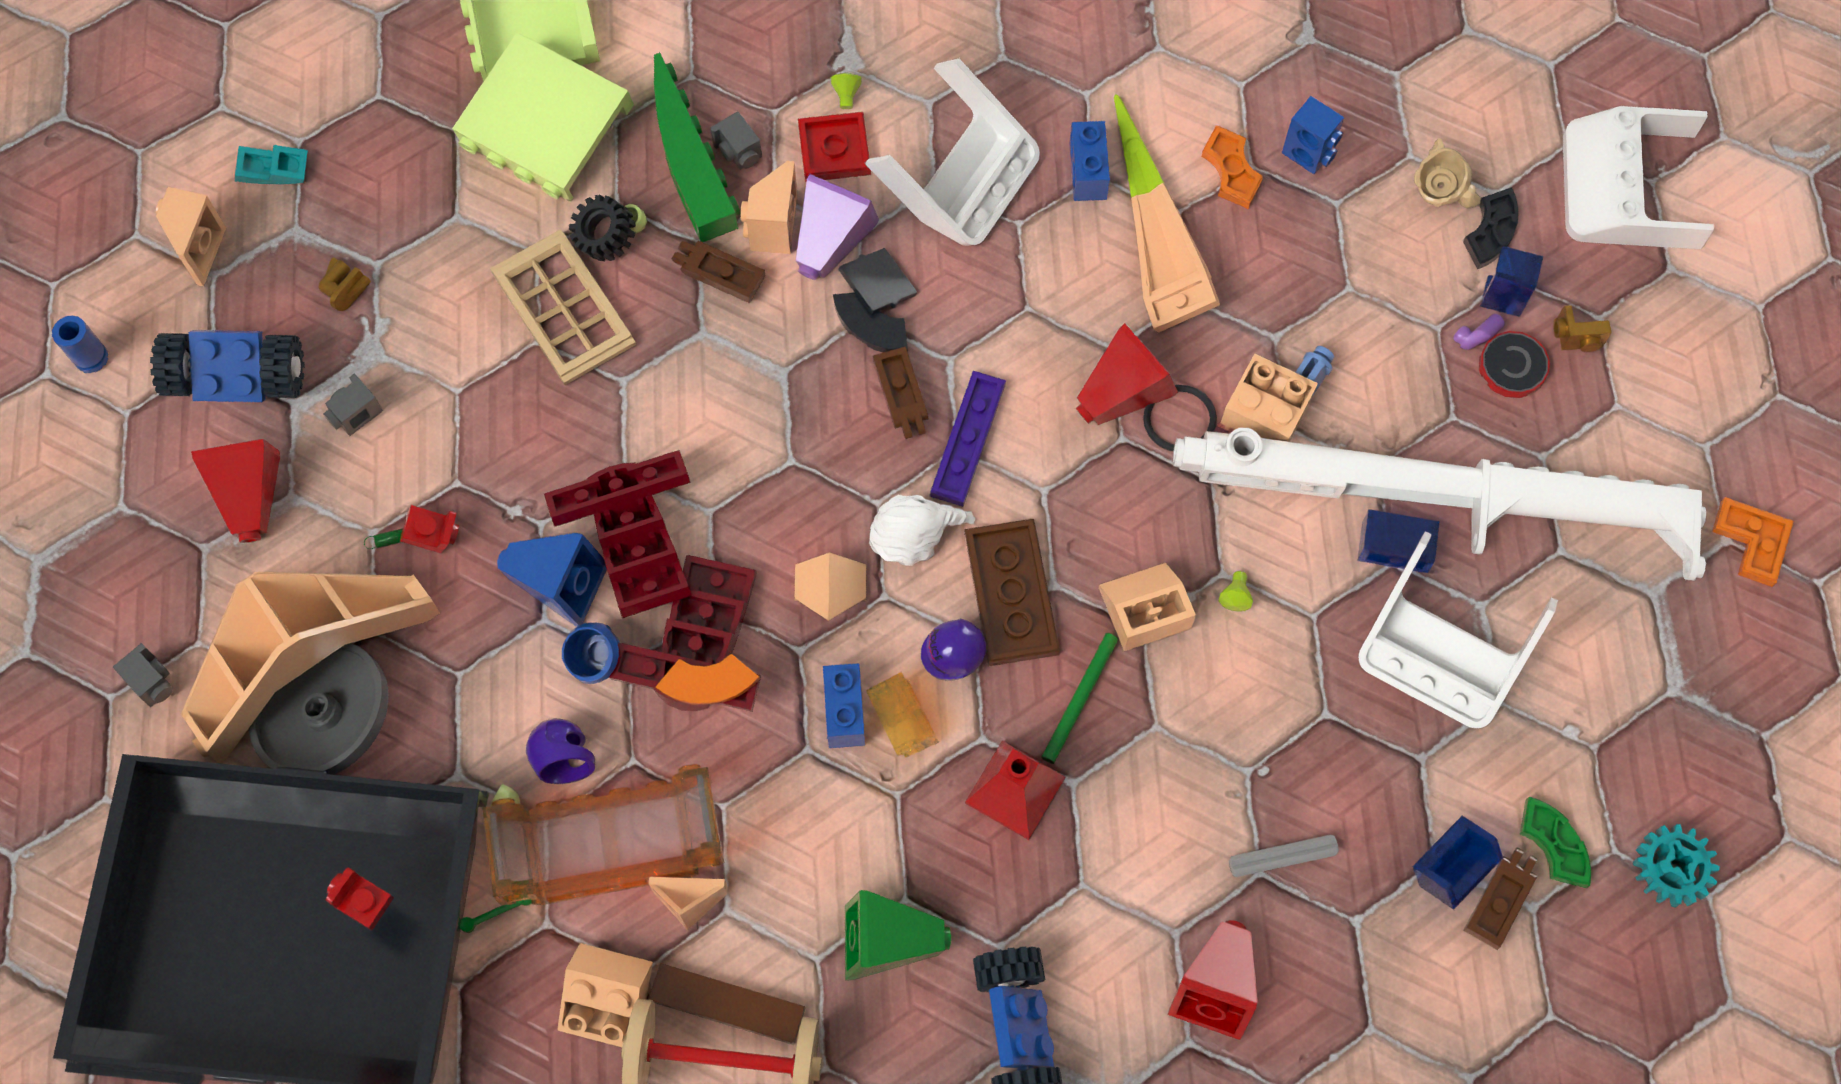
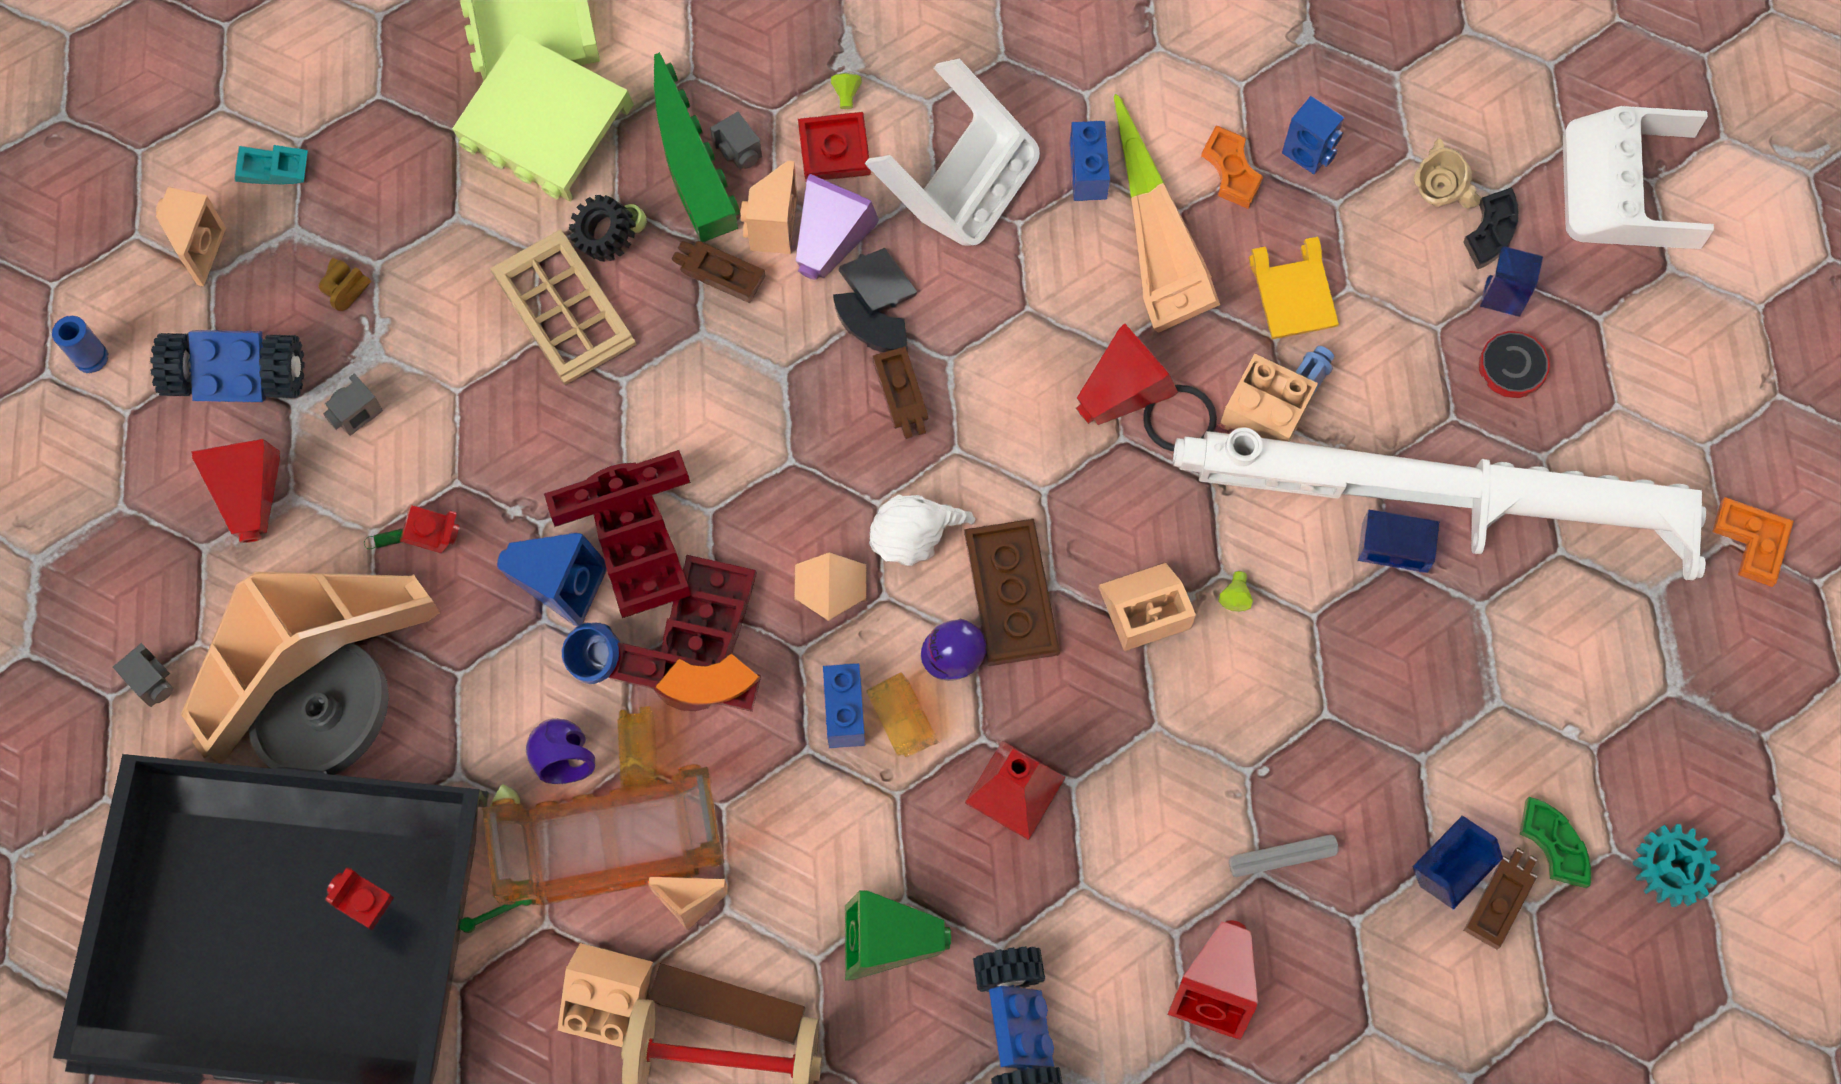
dark purple tile [930,371,1006,507] -> none
green bar [1041,633,1118,764] -> none
white windscreen [1359,531,1558,728] -> none
medium lavender arm [1453,314,1504,350] -> none
pearl gold bracket [1553,305,1612,352] -> none
none -> clear yellow hinge [617,706,659,791]
none -> yellow flag [1248,237,1339,339]

